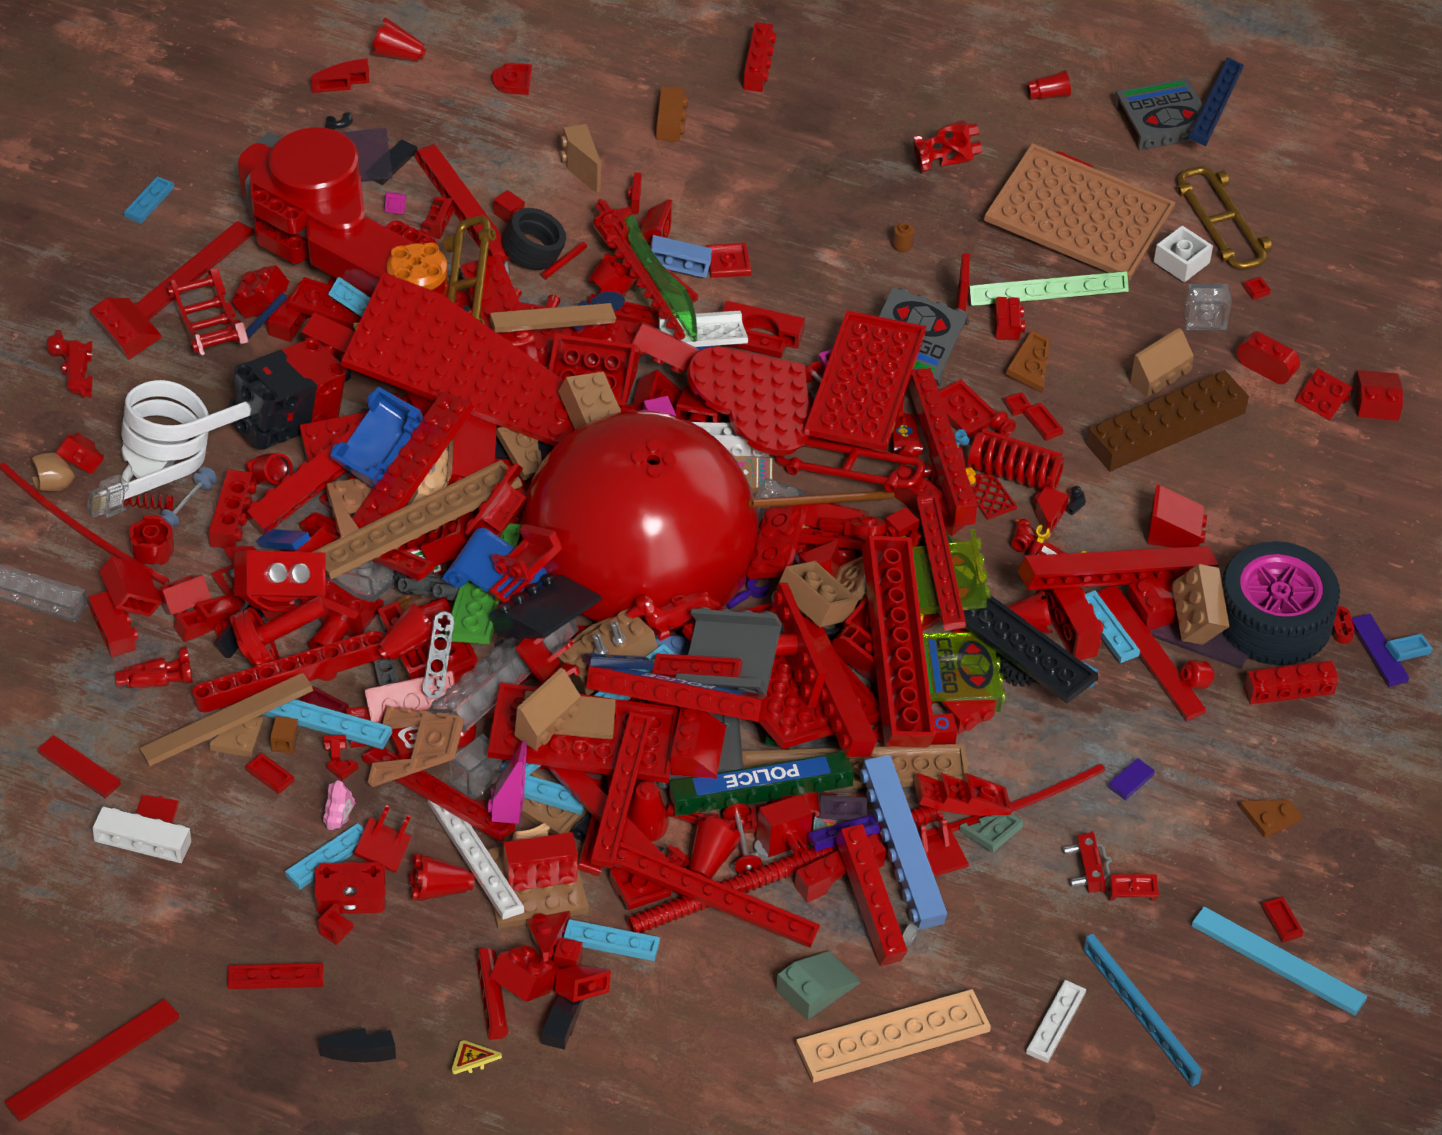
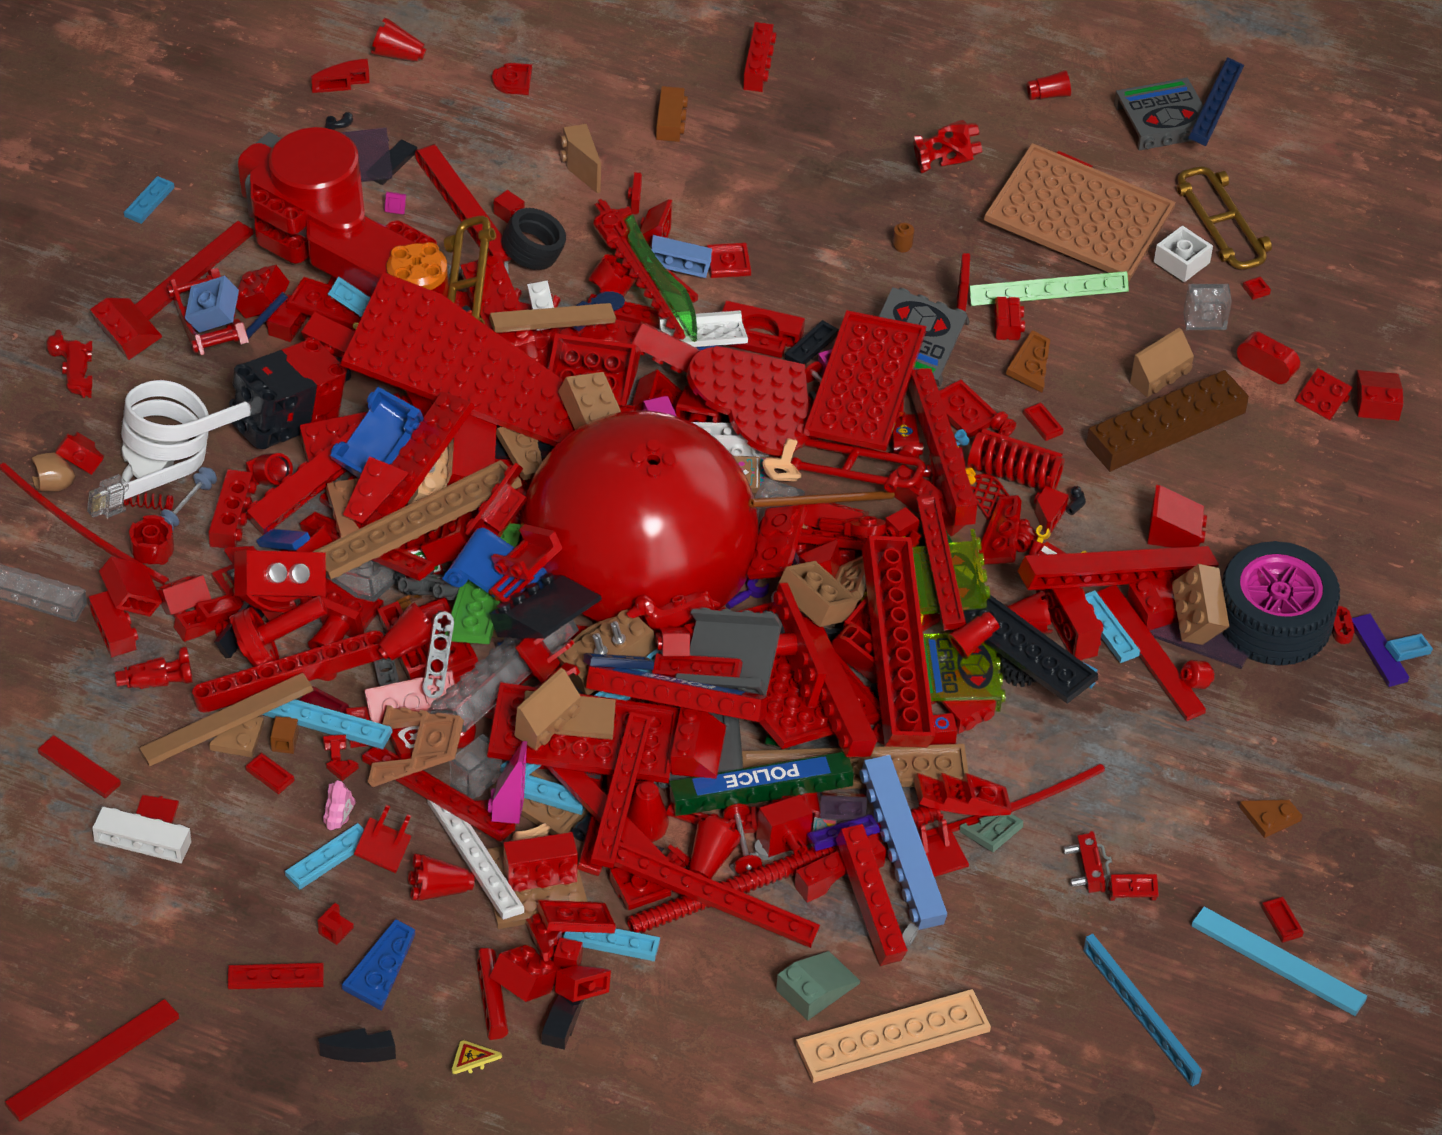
red axle [315,862,386,914] -> none
red hinge [420,197,453,239] -> none
red bar [541,241,587,280] -> none
red tile [1003,392,1032,416] -> none
white tile [1026,980,1086,1063] -> none
dark purple tile [1108,758,1155,800] -> none
red brick [1244,661,1339,705] -> none
none -> medium blue brick [185,276,239,333]
none -> blue wing [342,919,415,1011]
none -> red wing [343,456,410,525]
none -> white brick [527,280,554,331]
none -> red tile [537,900,616,933]
none -> red brick [655,627,690,656]
none -> light nougat piece [762,438,801,481]
none -> black plate [785,320,839,365]
none -> red plant [948,612,1000,659]
none -> red wing [974,495,1022,565]

